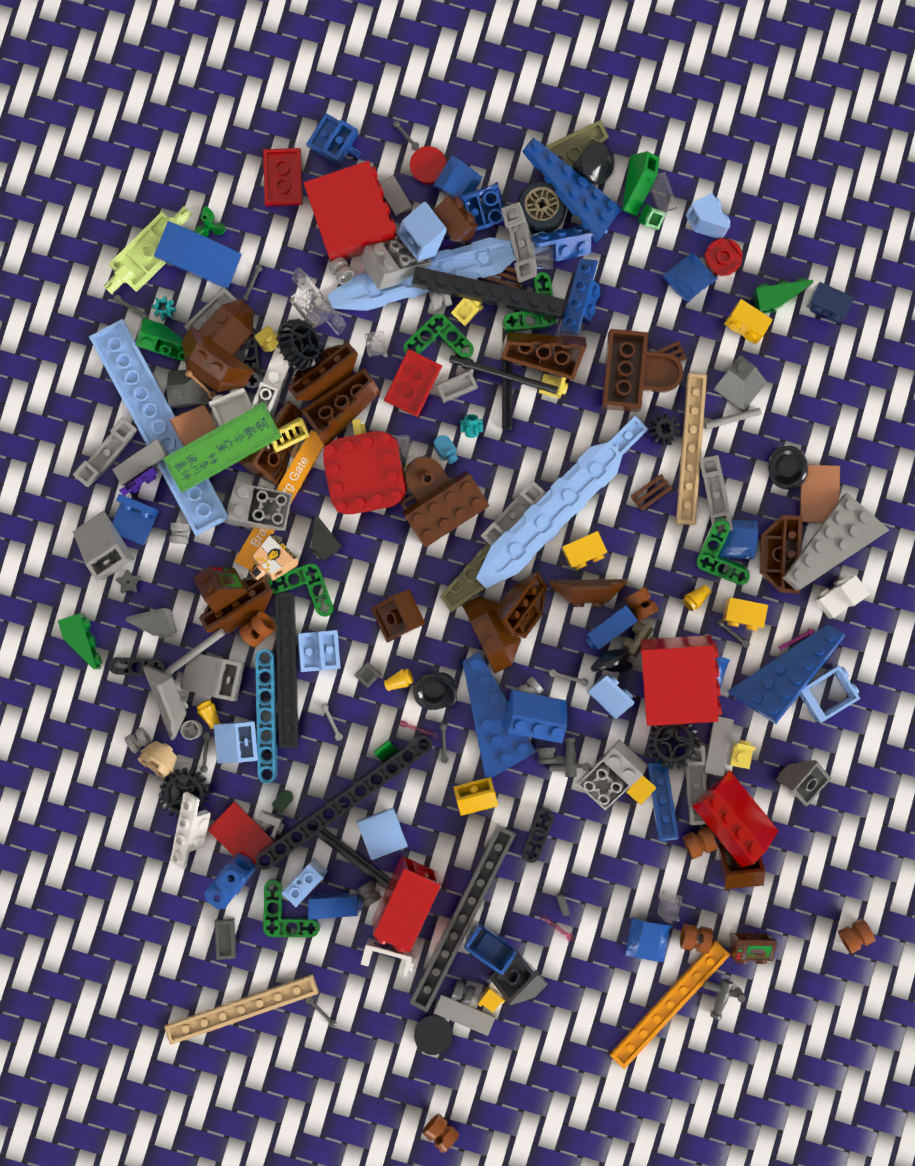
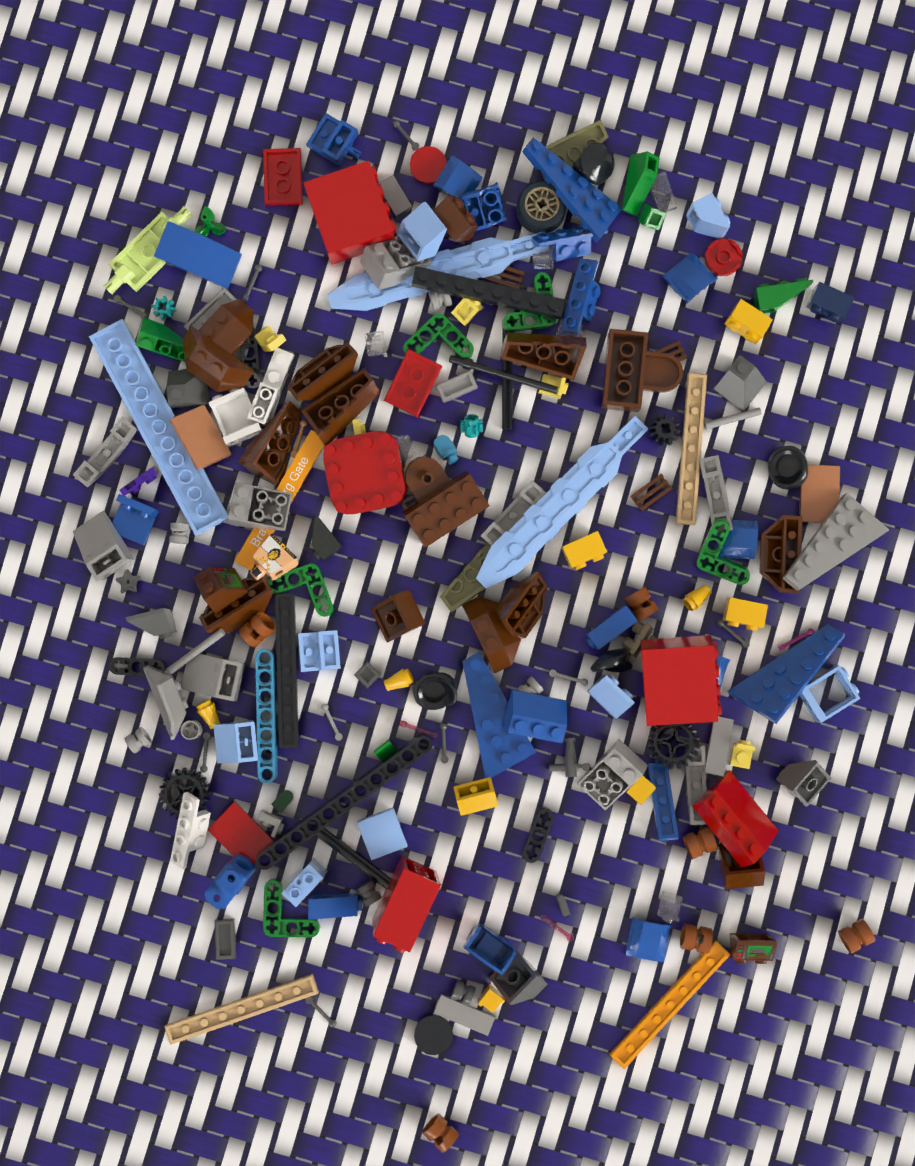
green slope [58,613,102,670] -> none
light grey tile [112,439,168,486] -> none
tan cone [138,741,177,779] -> none
bright green tile [163,403,282,493] -> none
medium nougat hinge [185,370,217,399] -> none
light yellow slope [271,417,310,452] -> none
black gear [276,318,324,371] -> none
clear bracket [289,267,346,335] -> none
light grey wheel [329,257,355,284] -> none
white panel [361,937,416,977] -> none
dark grey brick [410,823,516,1012] -> none
light grey slope [501,202,537,282] -> none
dark grey wheel [537,747,557,764] -> none
reddish brown wedge [549,579,627,607] -> none
dark grey piece [703,979,746,1020] -> none
white brick [815,575,870,619] -> none

